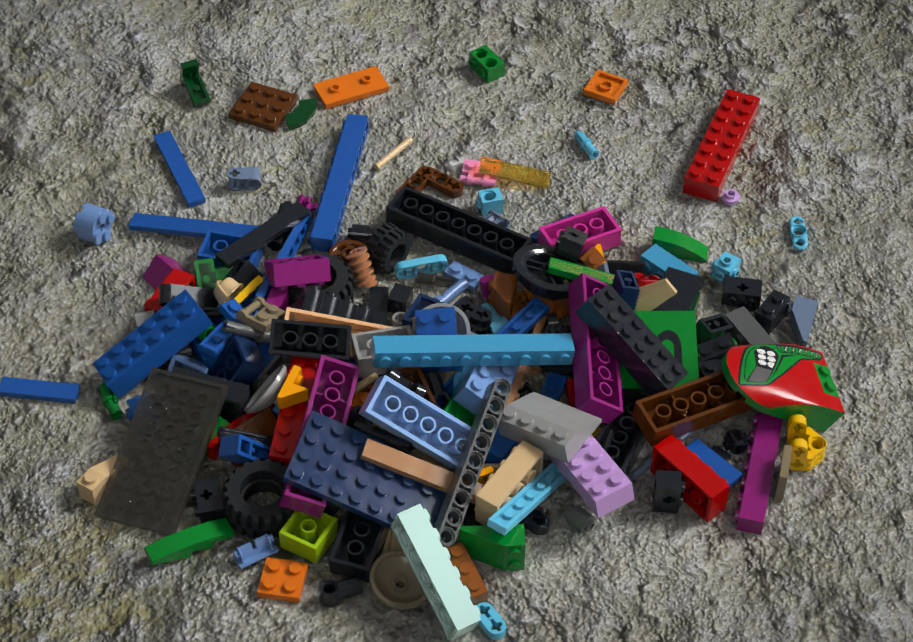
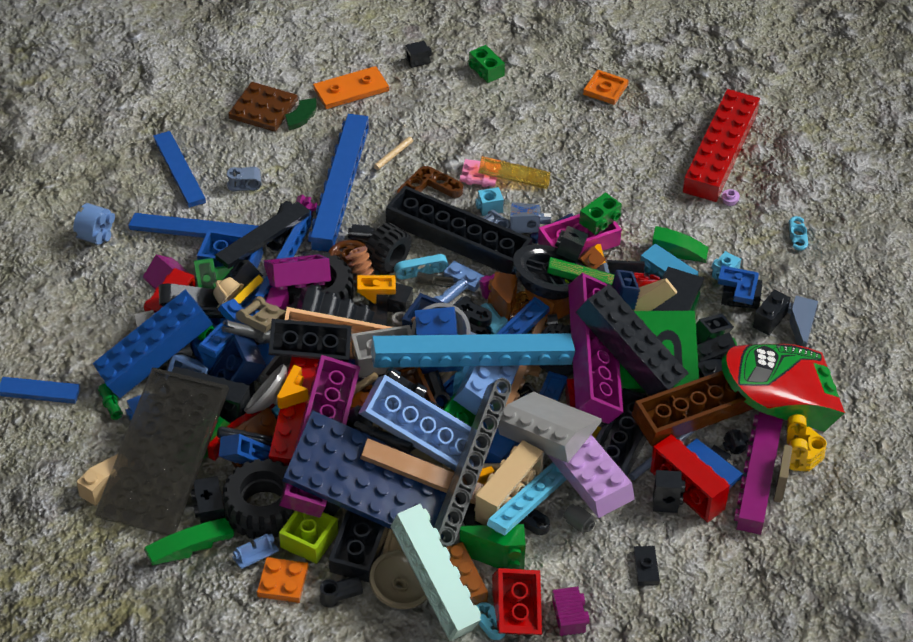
dark green bracket [180,59,211,108] -> none
medium azure axle [574,130,599,160] -> none
dark grey brick [725,306,776,346] -> none
none -> light orange slope [357,275,396,304]
none -> black brick [405,40,432,68]
none -> red slope [492,568,542,635]
none -> sand blue torso [510,203,551,233]
none -> magenta brick [552,586,590,636]
none -> green brick [579,192,622,235]
none -> black plate [633,546,660,586]
none -> blue plate [718,265,759,305]

